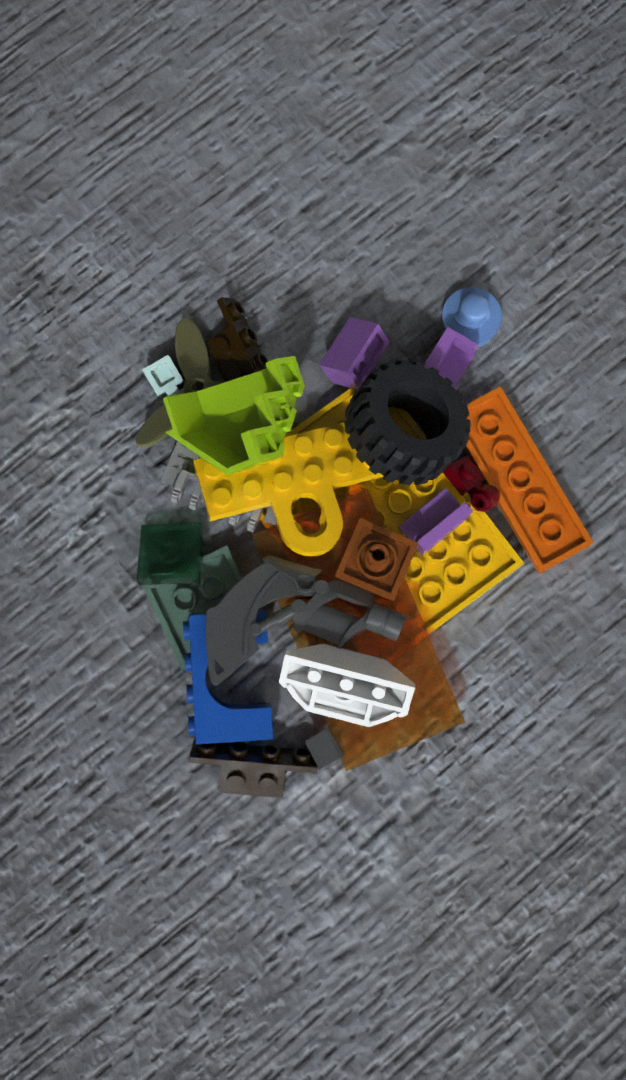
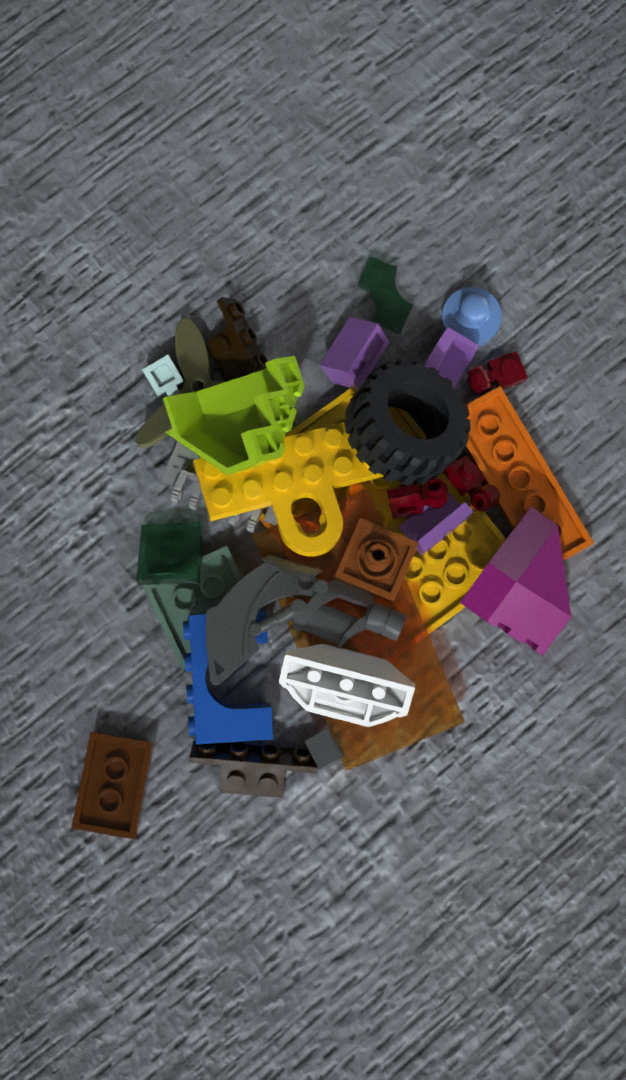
none -> reddish brown plate [71,732,154,840]
none -> clear green tile [358,256,413,335]
none -> dark red plate [387,478,449,519]
none -> magenta panel [460,507,571,655]
none -> dark red plate [467,351,528,395]

